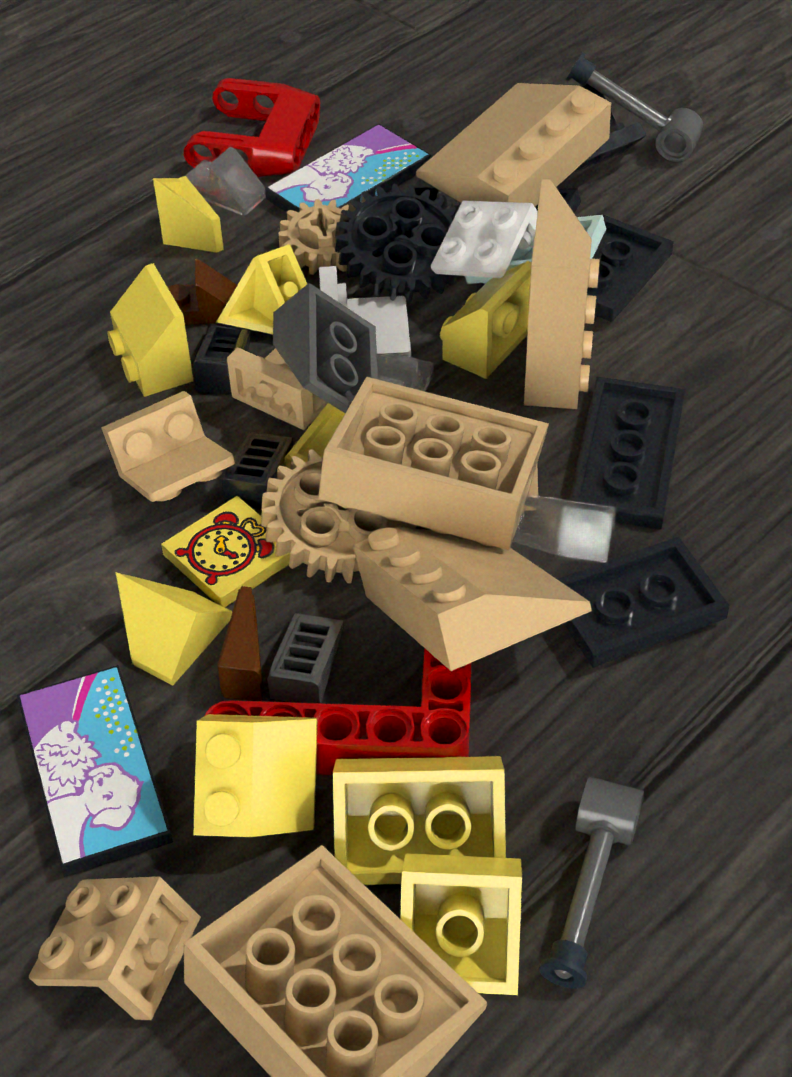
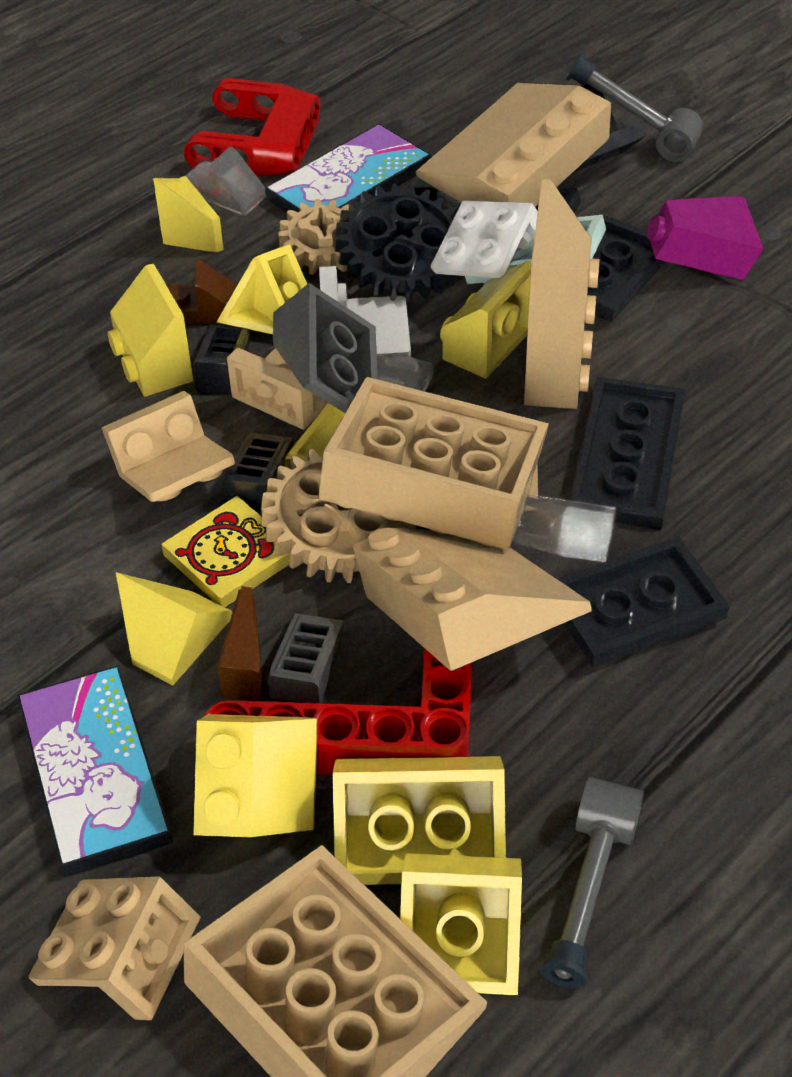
none -> magenta slope [647,196,763,280]

